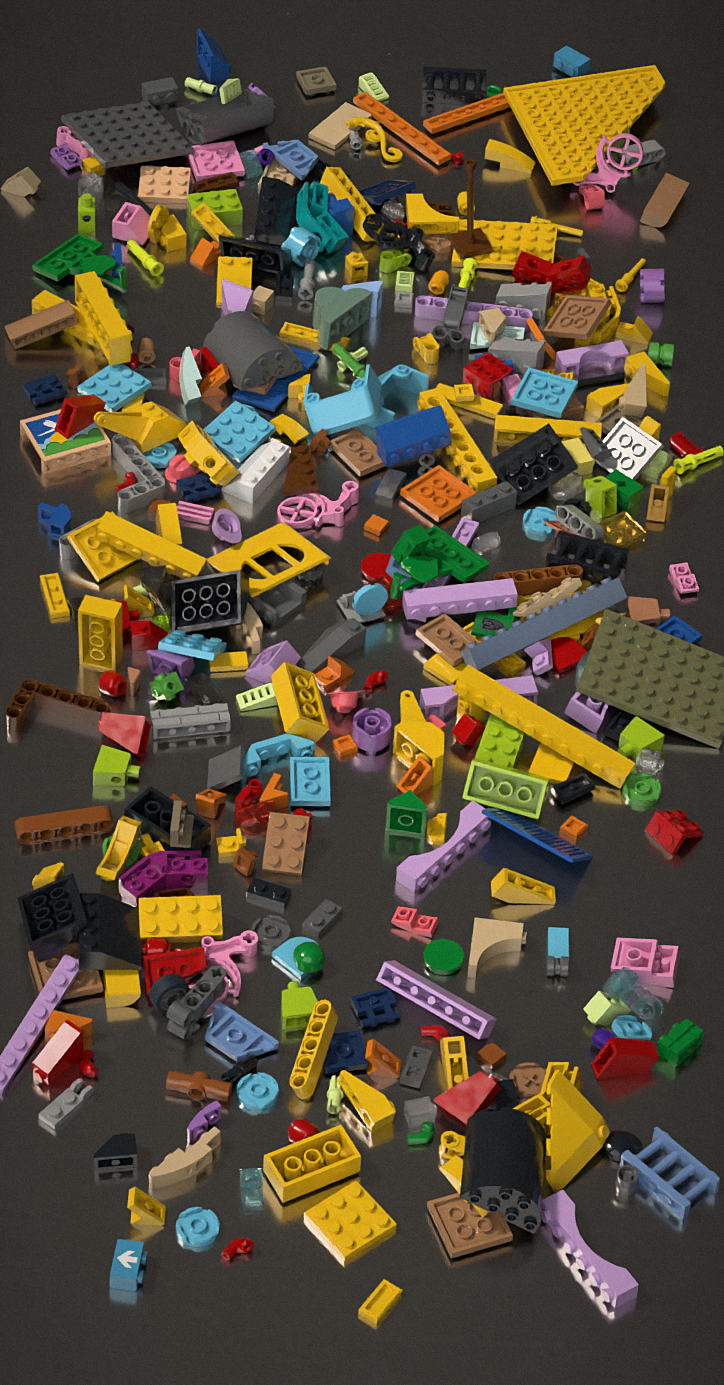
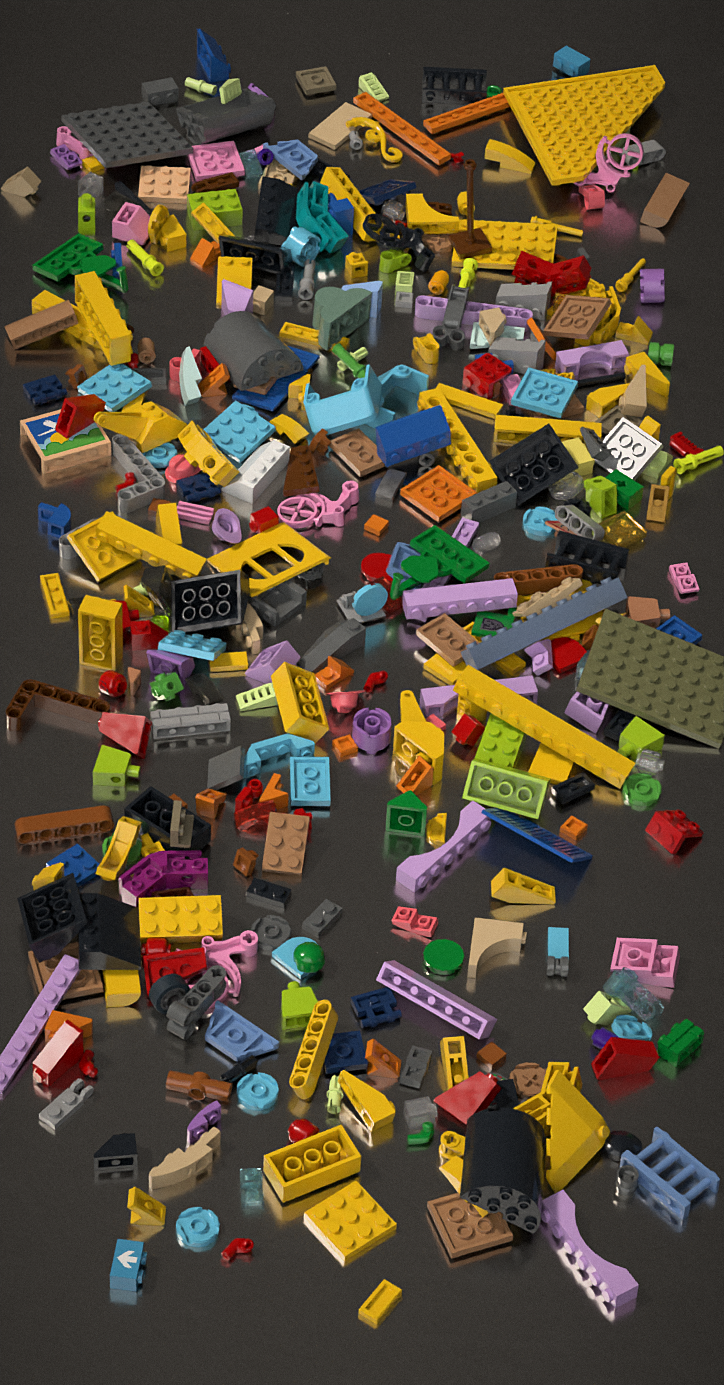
yellow bracket [216,828,246,858] -> none
green brick [391,524,431,566] -> none
red arm [421,1025,450,1042] -> none
yellow plate [454,384,474,402] -> none
none -> blue plate [46,844,99,888]
none -> red brick [249,506,279,534]

